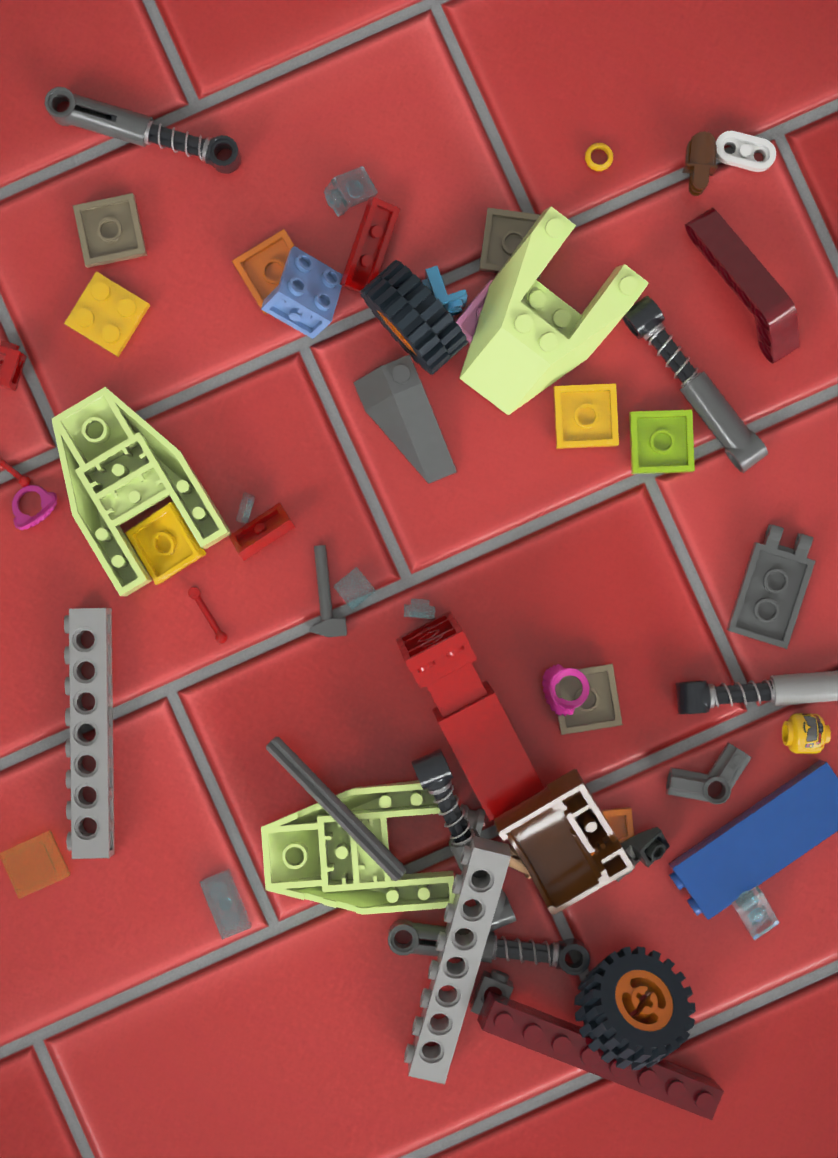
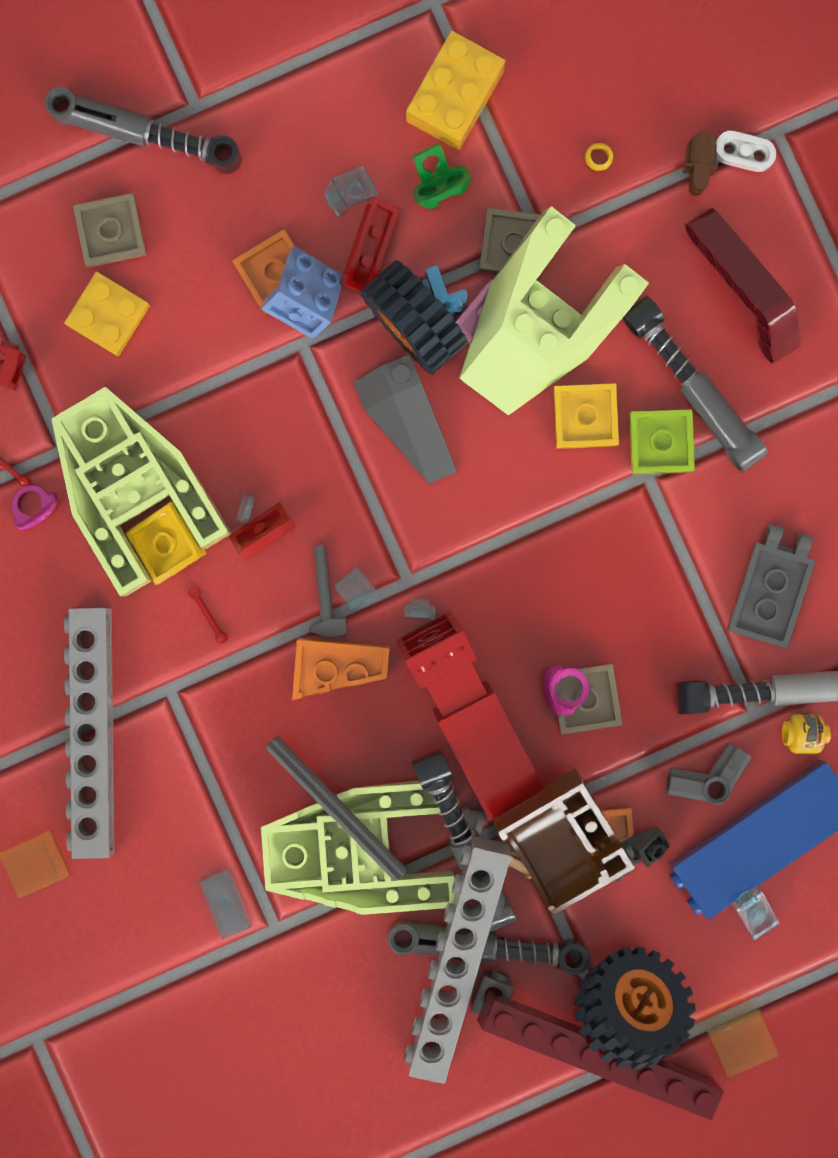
none -> orange wing [292,638,390,700]
none -> yellow brick [406,30,506,151]
none -> green bracket [412,143,472,209]
none -> clear yellow piece [707,1009,779,1078]

